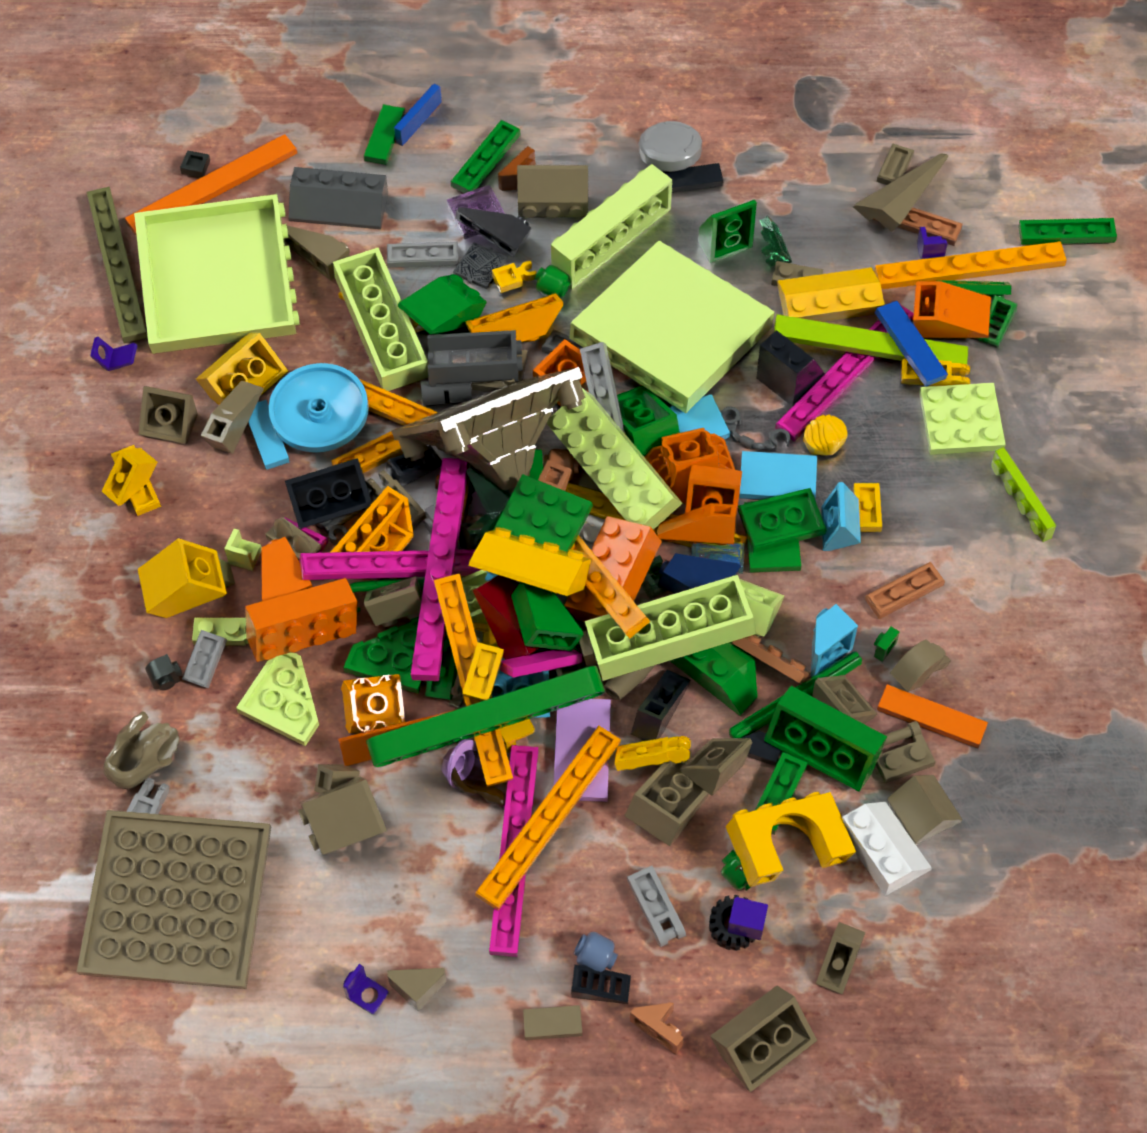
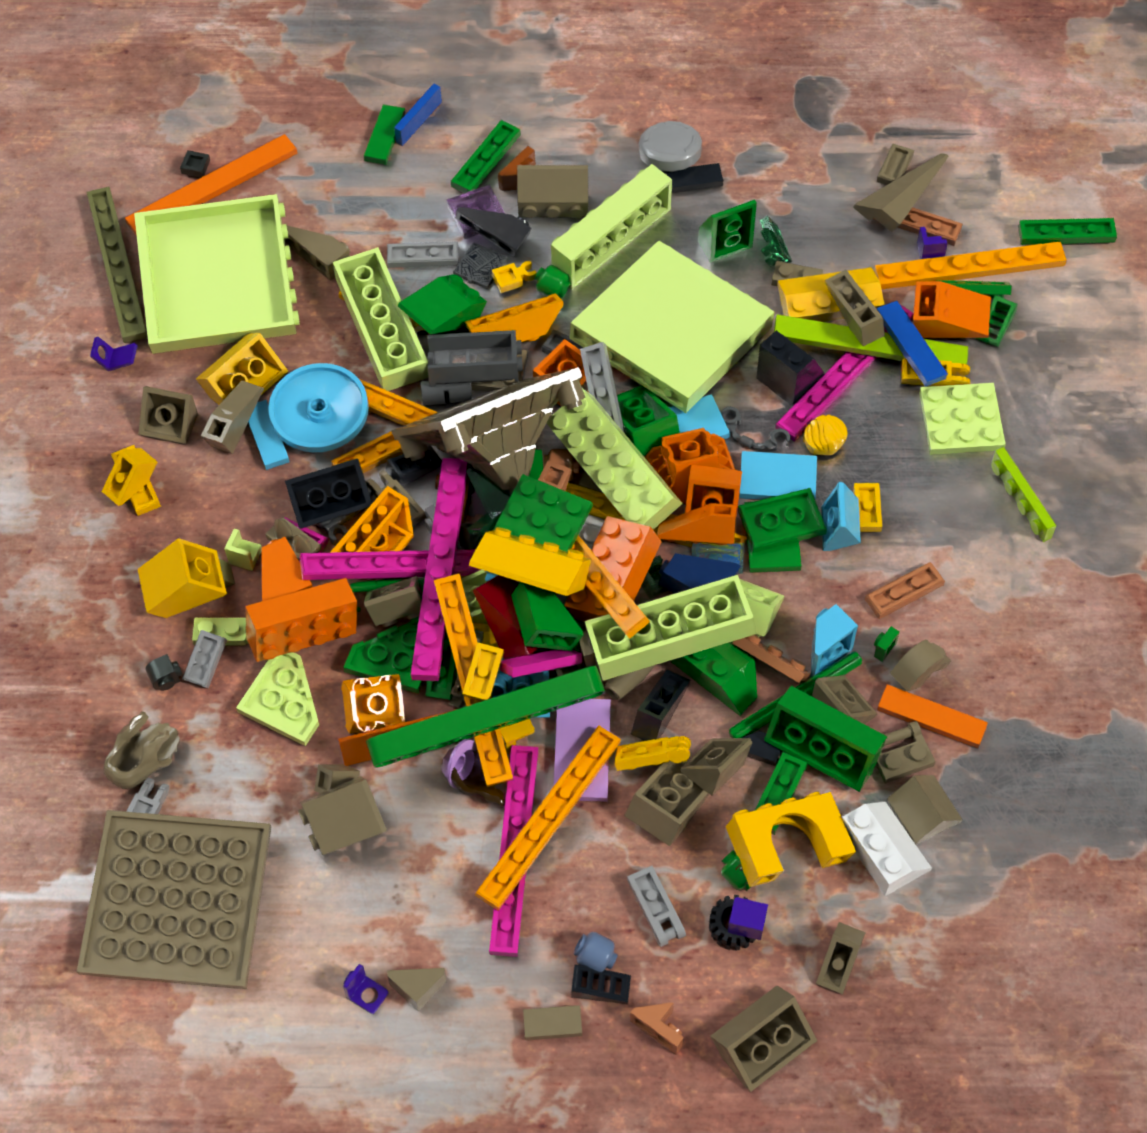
dark grey slope [289,167,388,230] -> none
none -> dark tan slope [825,270,885,346]

